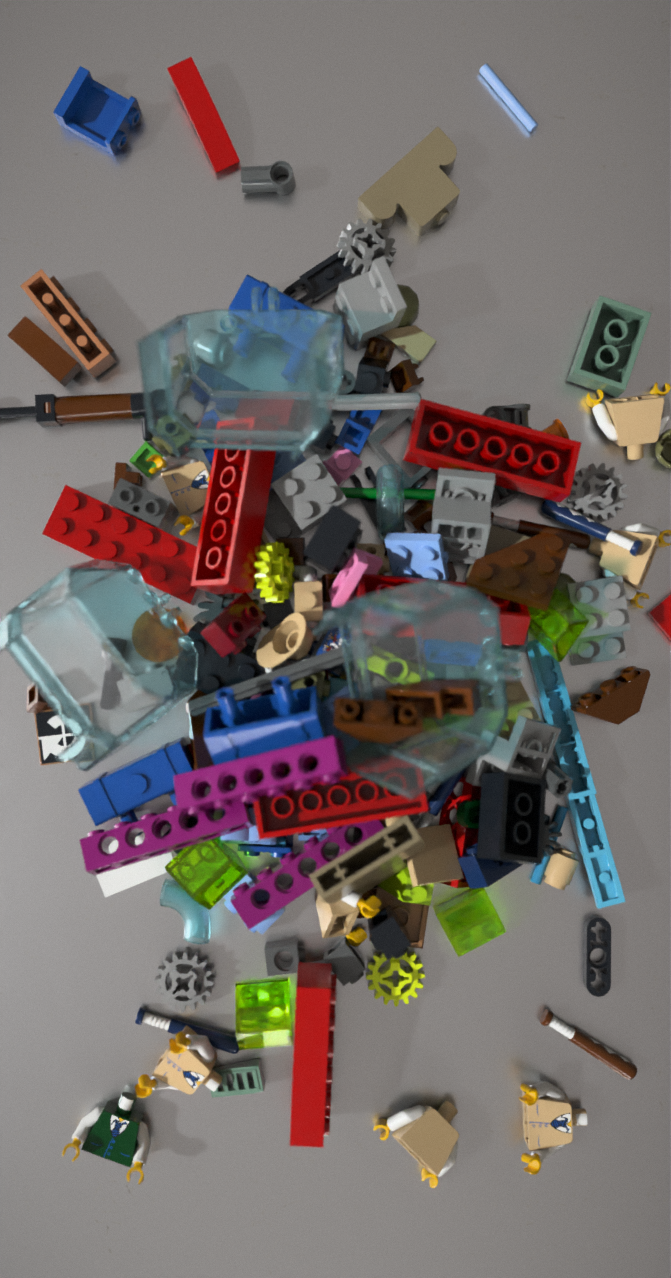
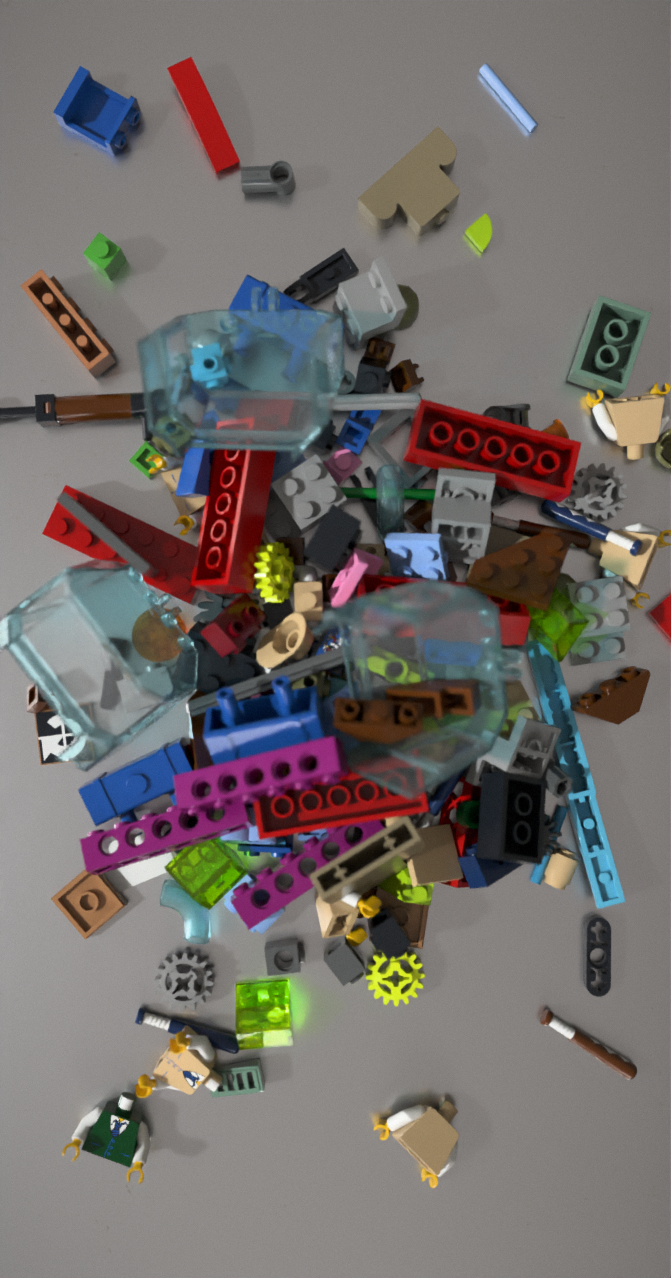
reddish brown slope [7,316,83,387] -> none
dark grey window [108,478,179,533] -> none
reddish brown tile [113,462,143,489] -> none
red brick [290,962,337,1148] -> none
light grey gear [337,218,396,274] -> none
tan tile [381,325,436,364] -> none
clear neon green slope [433,887,506,957] -> none
torso [519,1081,587,1175] -> none
none -> medium nougat tile [51,869,128,940]
none -> dark grey tile [57,491,159,578]
none -> bright green brick [83,232,127,281]
none -> blue slope [176,440,210,498]
none -> medium azure brick [190,343,232,391]
none -> lime tile [465,213,492,253]

